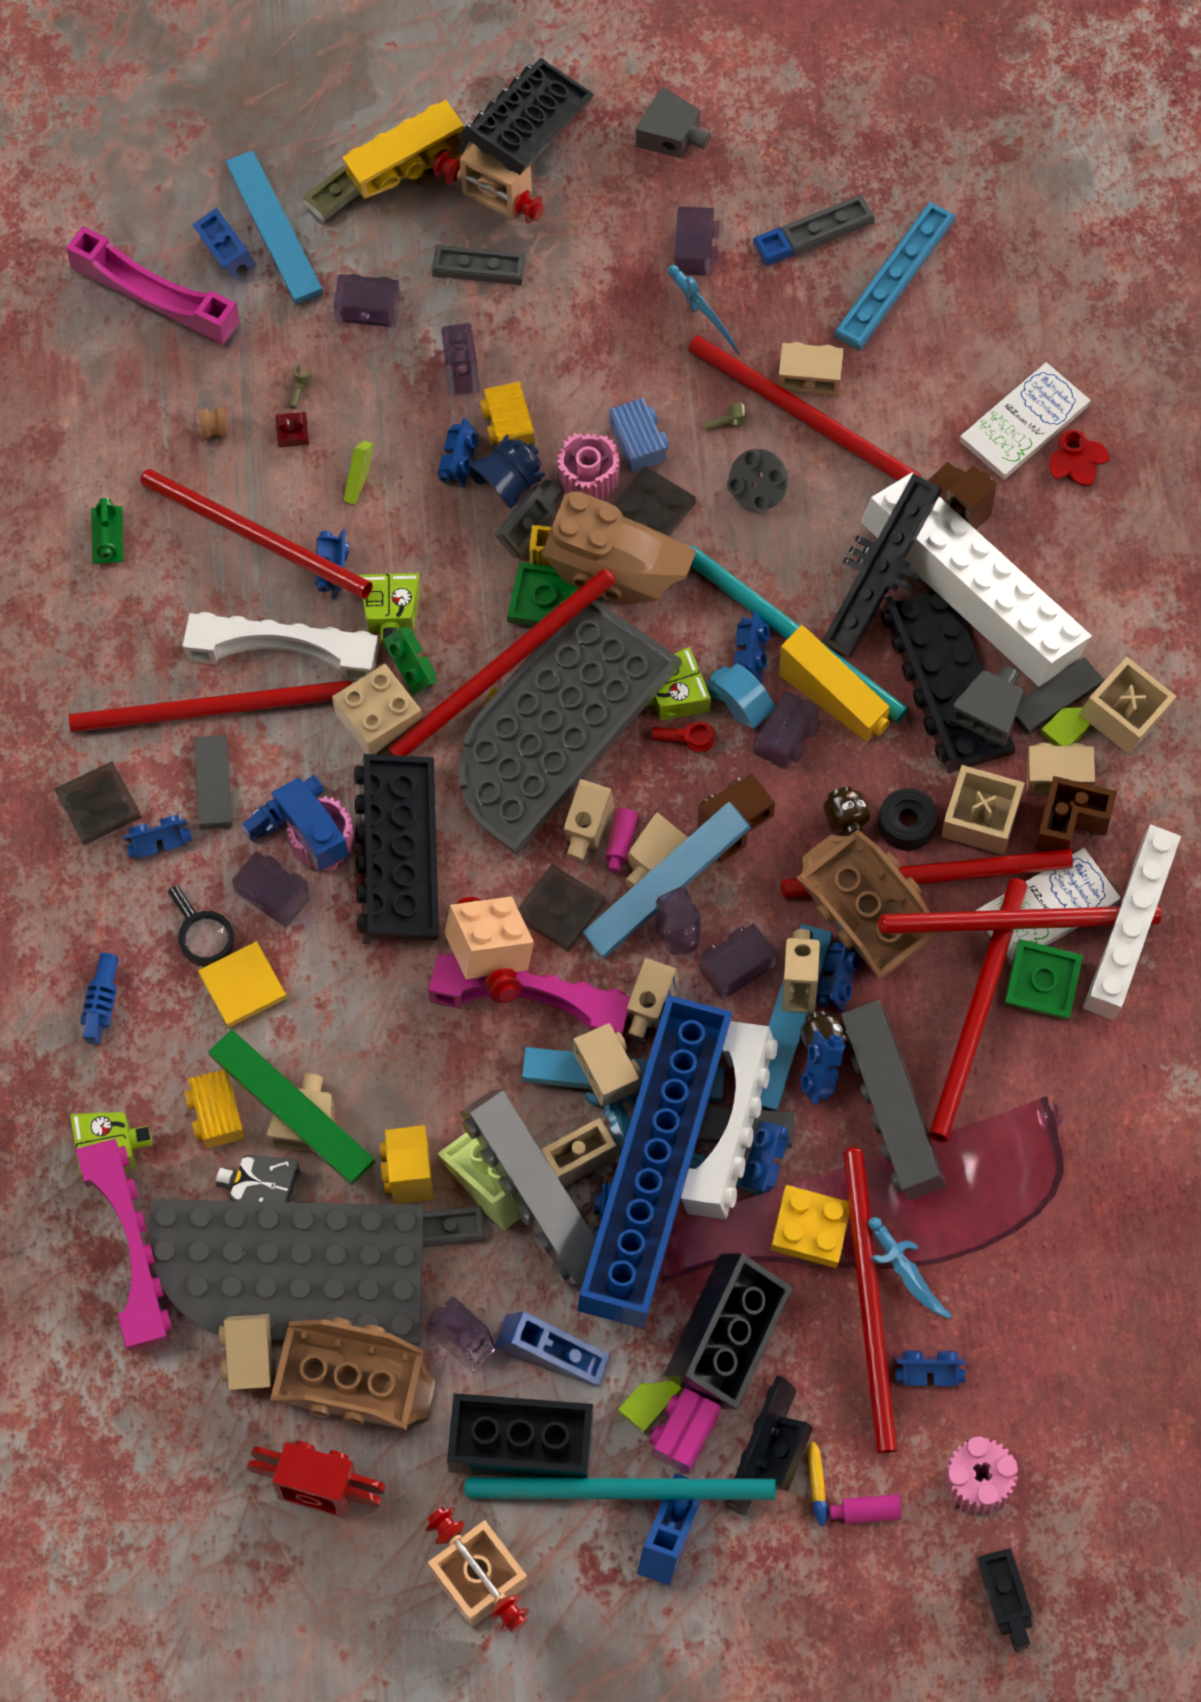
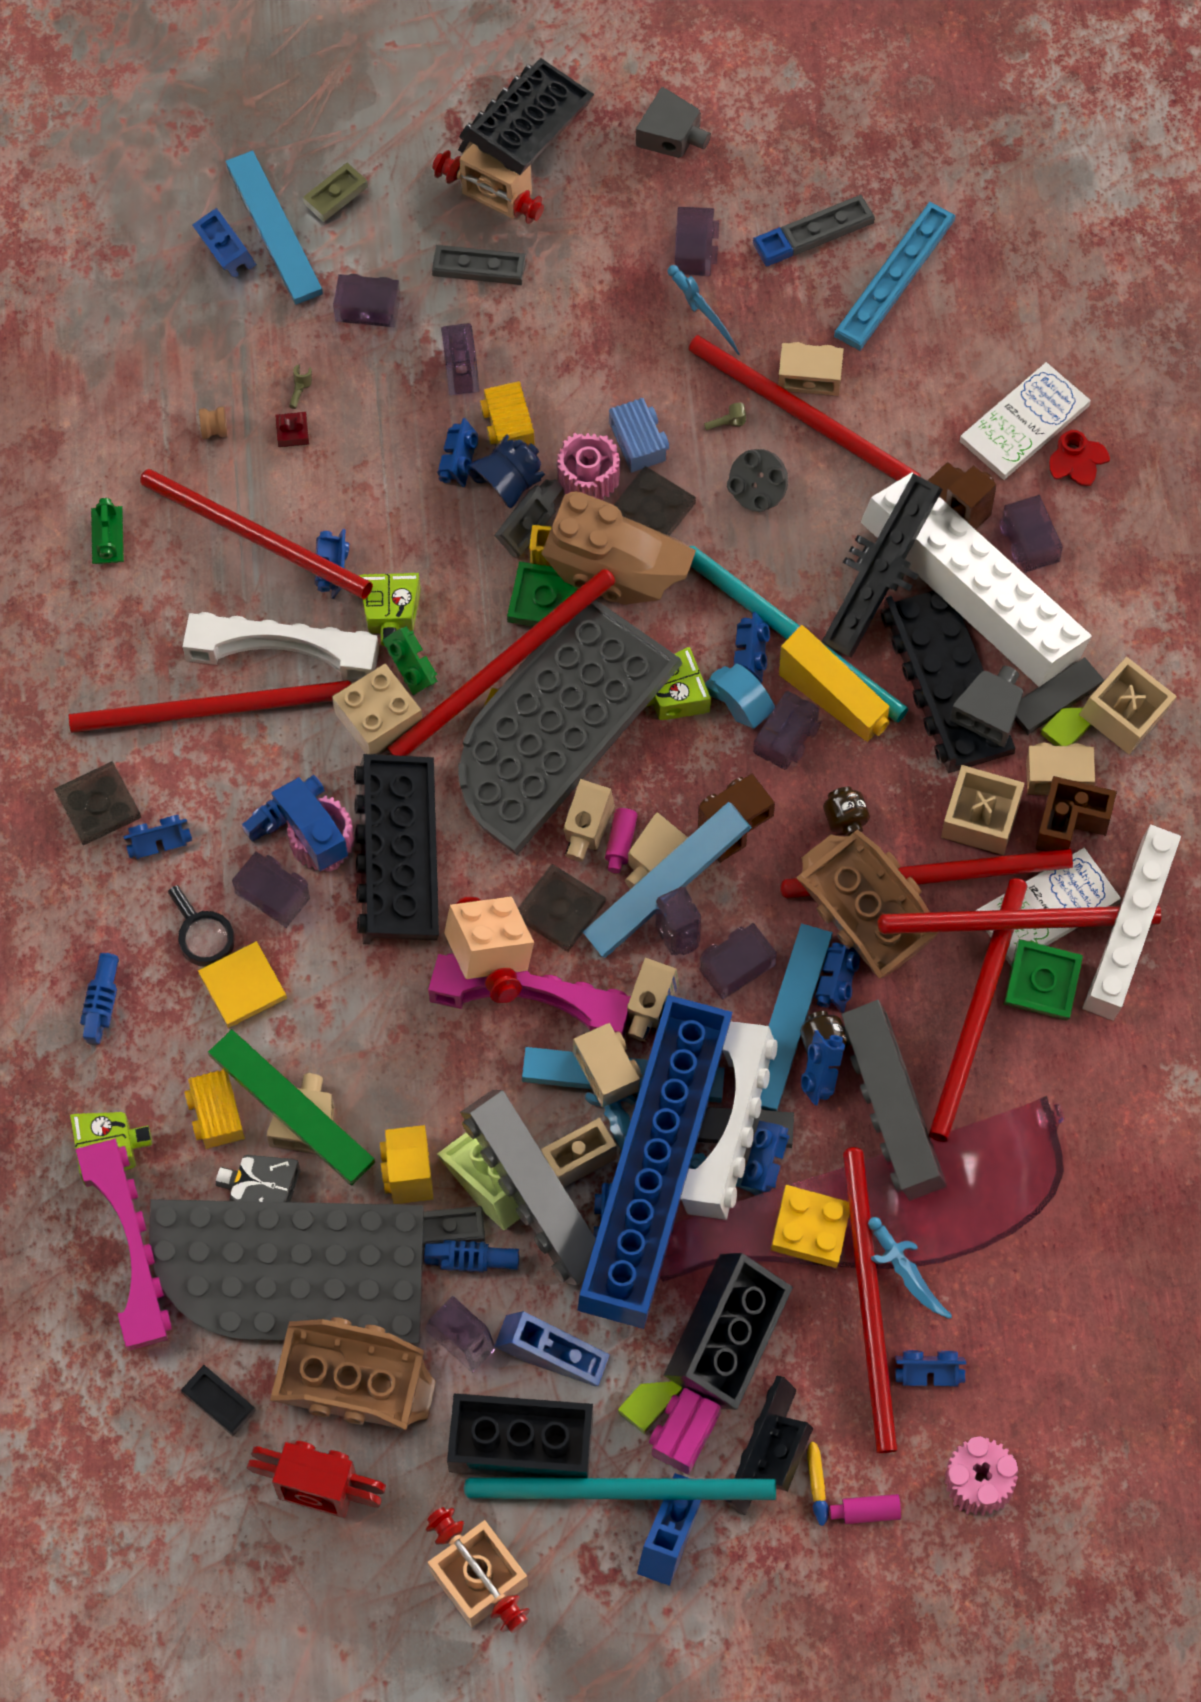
dark pink arch [66,226,240,345] -> none
dark grey tile [194,734,233,829] -> none
tan brick [219,1314,274,1390] -> none
yellow wedge [342,99,464,199] -> none
lime tile [344,440,375,504] -> none
red plate [652,721,716,753] -> none
tan torso [781,929,820,1014] -> none
black tyre [878,788,938,851] -> none
black hinge [976,1548,1033,1652] -> none
none -> black tile [181,1365,256,1436]
none -> blue hinge [424,1240,519,1273]
none -> clear purple brick [999,495,1063,573]

